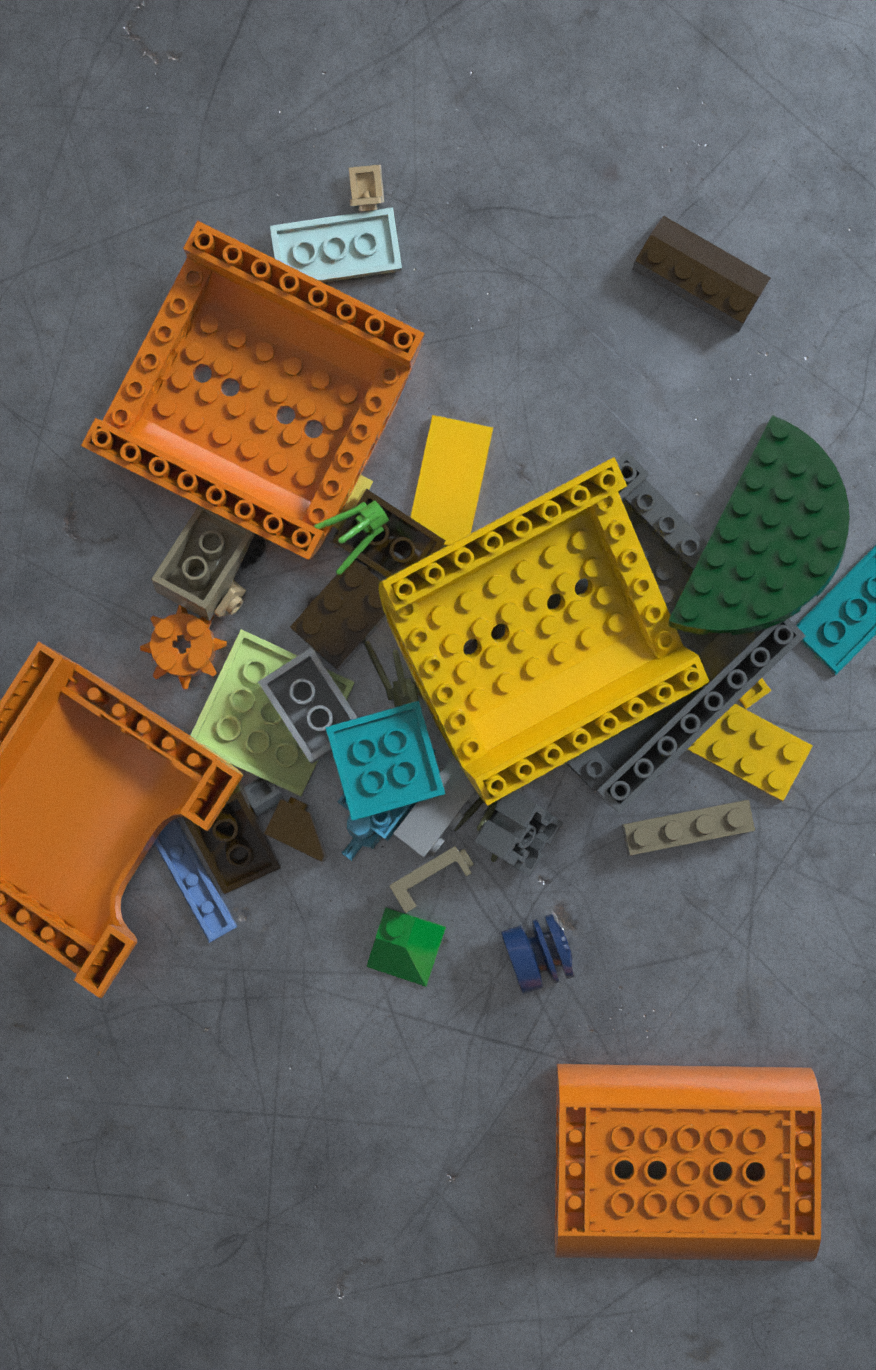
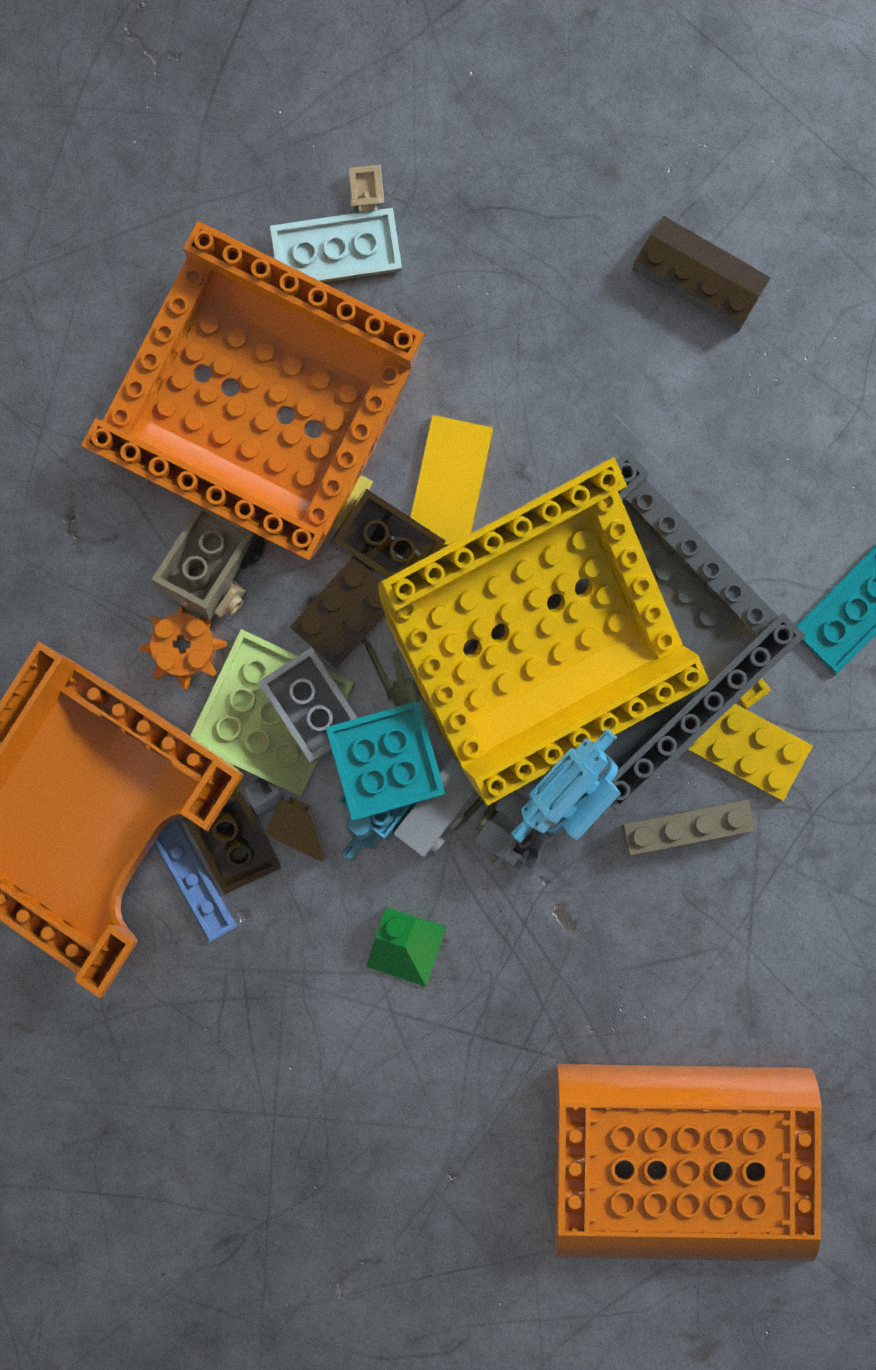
bright green plant [314,501,389,575] -> none
dark tan panel [389,846,474,913] -> none
dark blue wheel [501,913,574,995] -> none
dark green plate [668,415,850,635] -> none
none -> medium azure piece [511,729,621,842]

